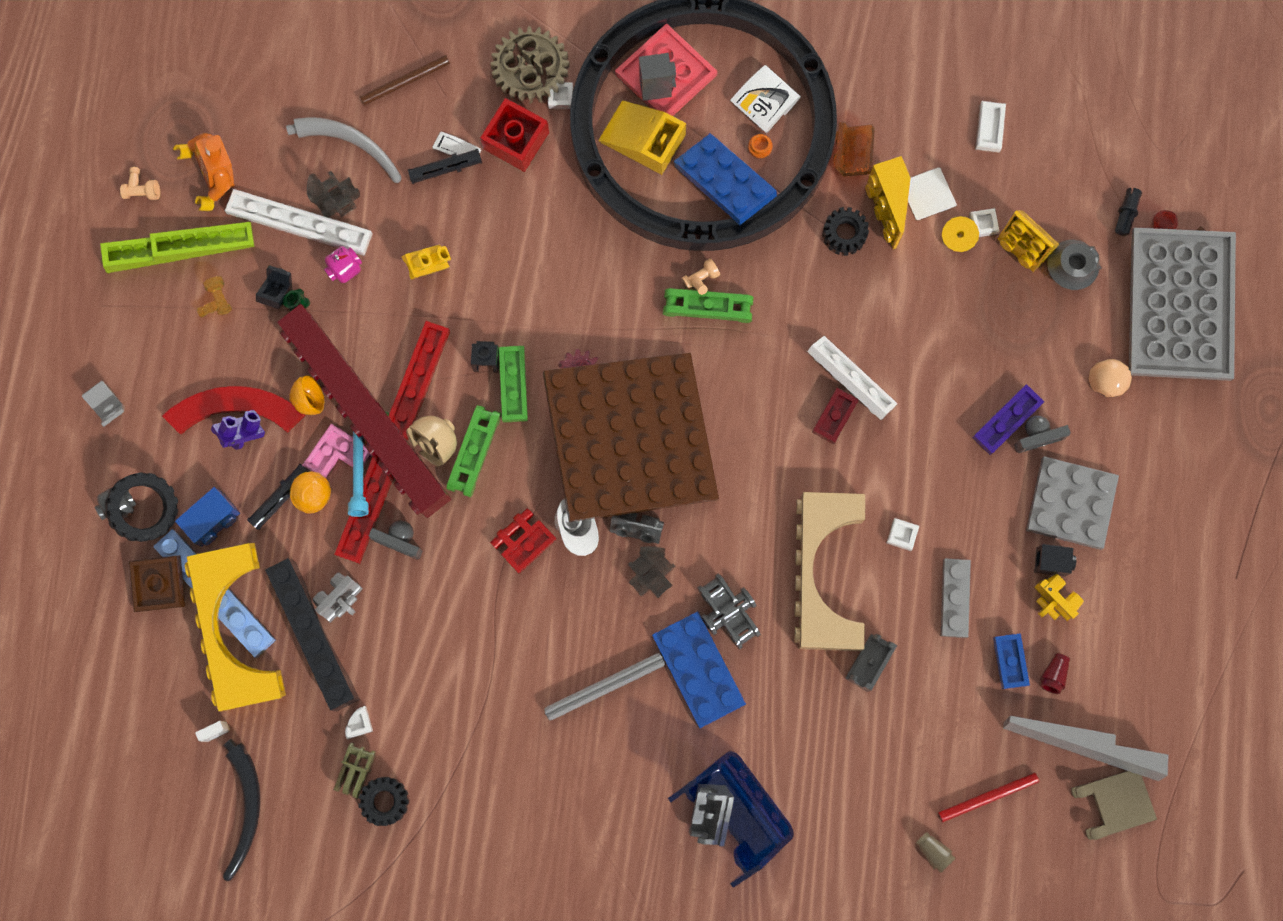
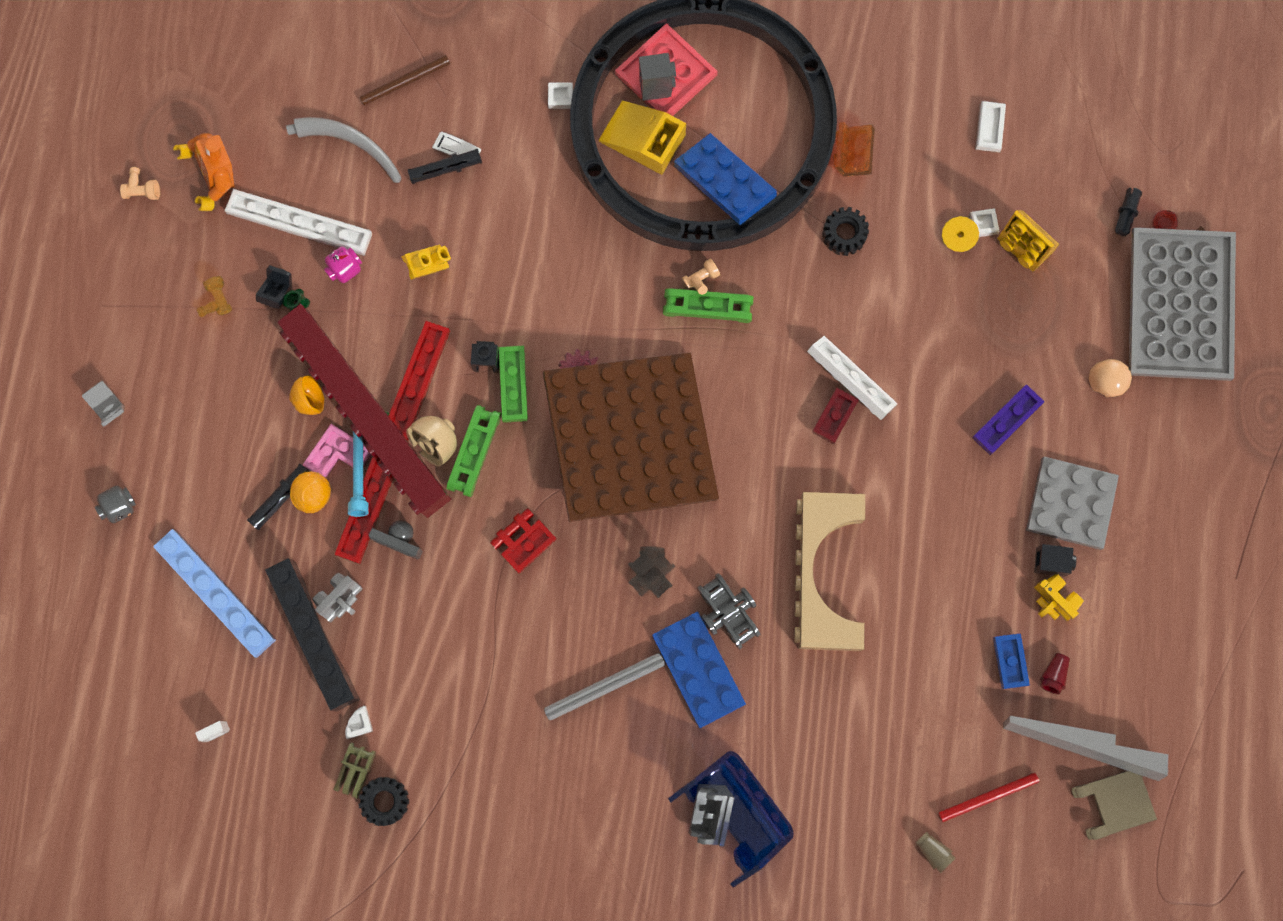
lime slope [100,222,254,273] -> none
black tyre [105,472,178,542] -> none
reddish brown tile [129,555,186,612] -> none
red tile [162,386,306,435] -> none
blue brick [175,487,240,547] -> none
yellow arch [185,543,286,712] -> none
dark purple hips [211,410,265,450] -> none
black animal [223,739,260,881] -> none
clear smoke piece [307,171,360,218] -> none
red brick [480,98,550,172] -> none
dark tan gear [490,26,569,104] -> none
white piece [555,499,599,556] -> none
dark grey hinge [610,513,664,544] -> none
slope [730,65,801,133] -> none
orange plate [748,134,773,158] -> none
dark grey hinge [845,634,897,692] -> none
yellow slope [865,156,911,249] -> none
white tile [886,518,919,551] -> none
white sticker [908,167,957,220] -> none
light grey plate [940,558,971,638] -> none
dark grey tile [1014,415,1071,453] -> none
dark grey piece [1048,240,1102,290] -> none

